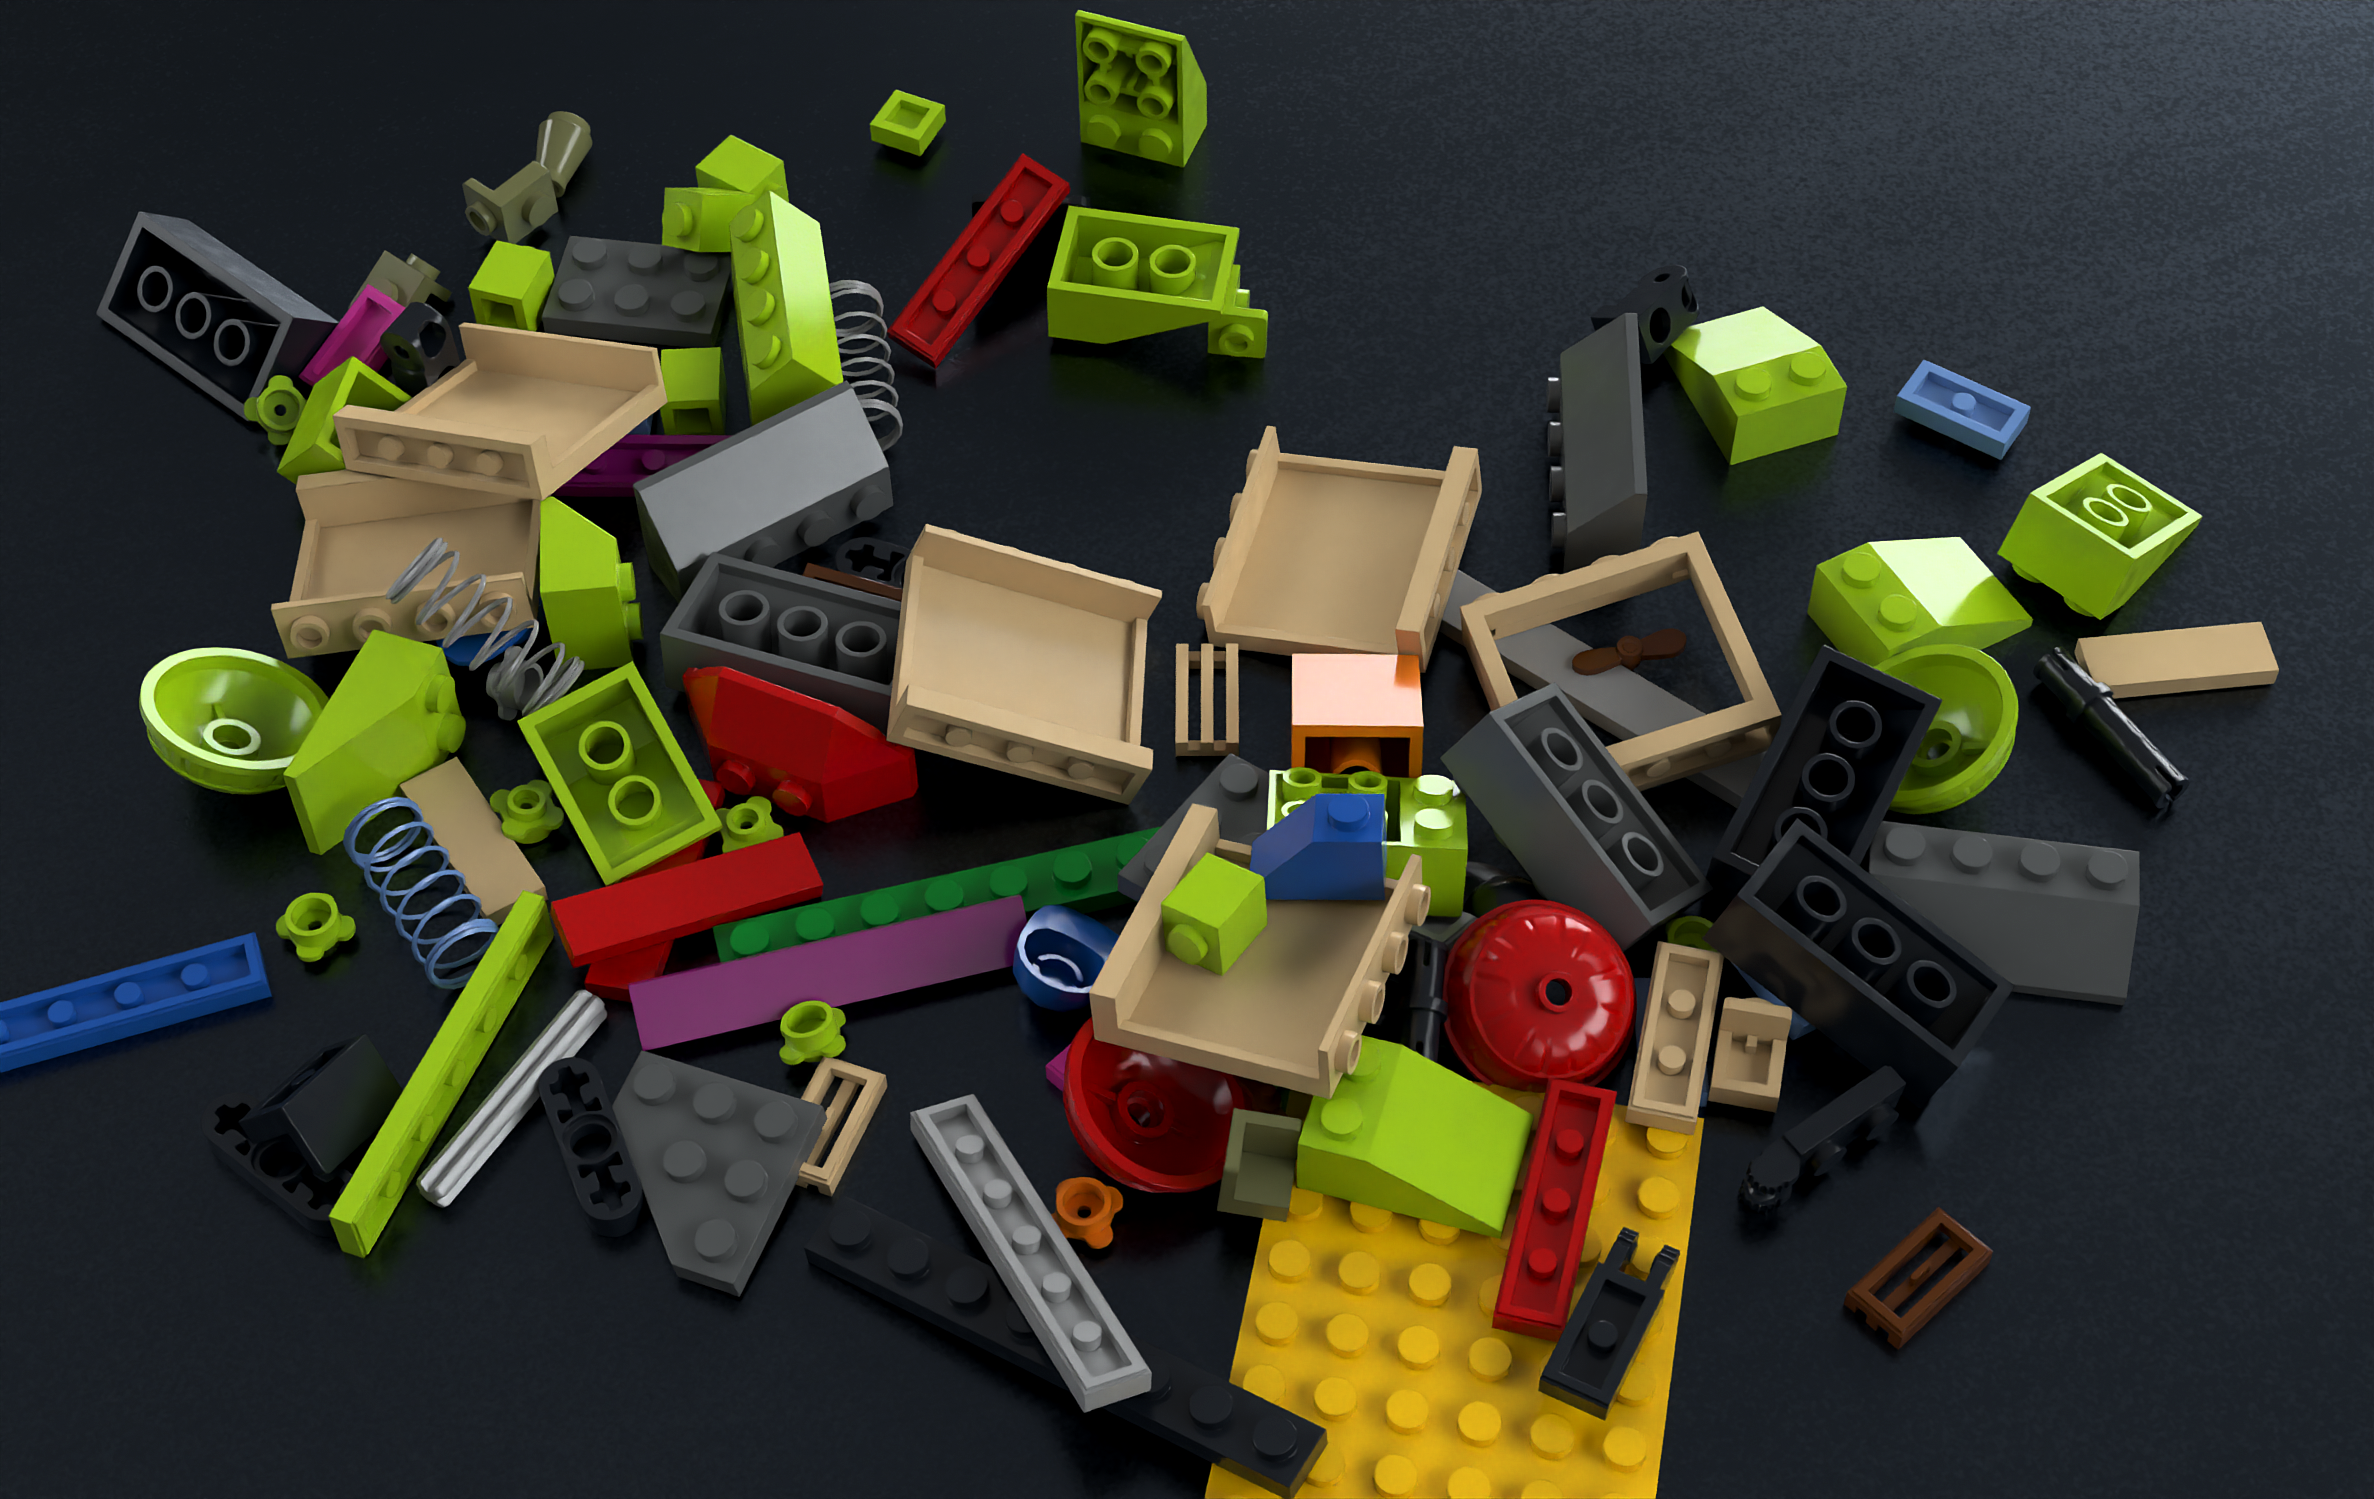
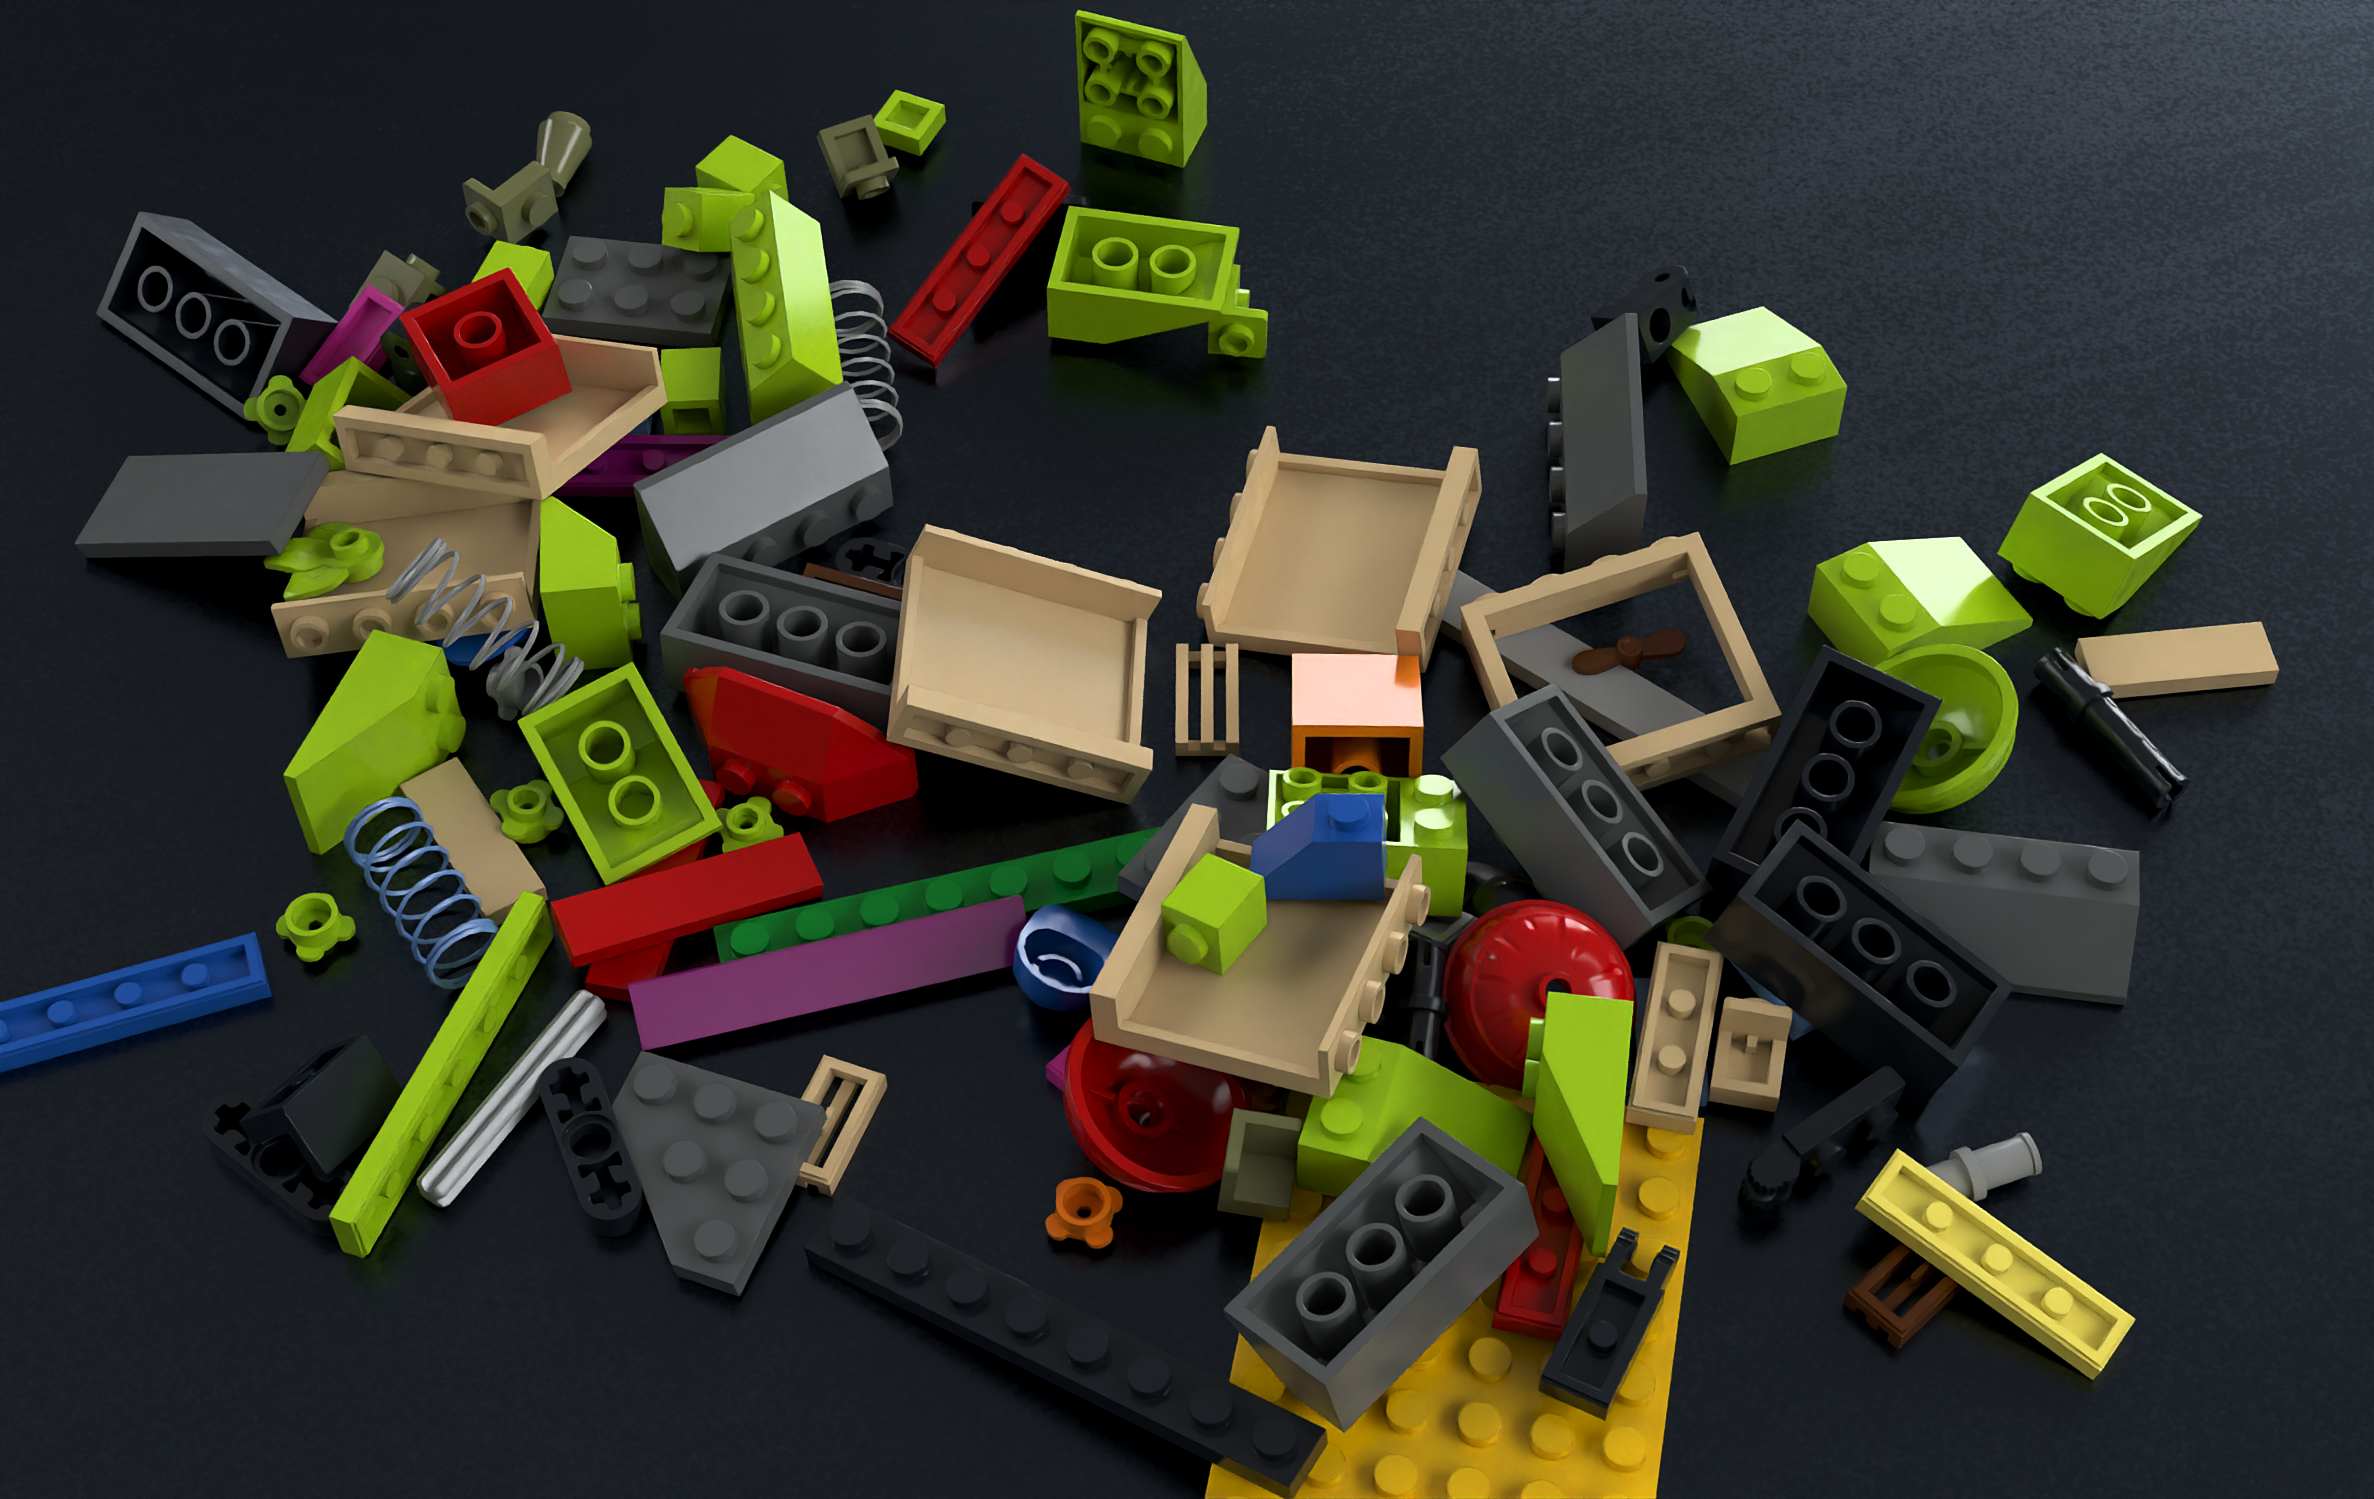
lime hat [139,647,329,794] -> none
lime plate [779,1000,846,1065] -> none
light grey tile [910,1094,1152,1413] -> none
medium blue plate [1894,360,2031,460] -> none
none -> dark grey tile [74,451,331,558]
none -> lime plate [263,521,385,602]
none -> red brick [399,266,572,426]
none -> olive bracket [817,114,900,200]
none -> dark grey slope [1223,1116,1540,1433]
none -> lime slope [1522,991,1634,1258]
none -> light yellow tile [1855,1148,2136,1380]
none -> light grey pin [1925,1132,2042,1202]

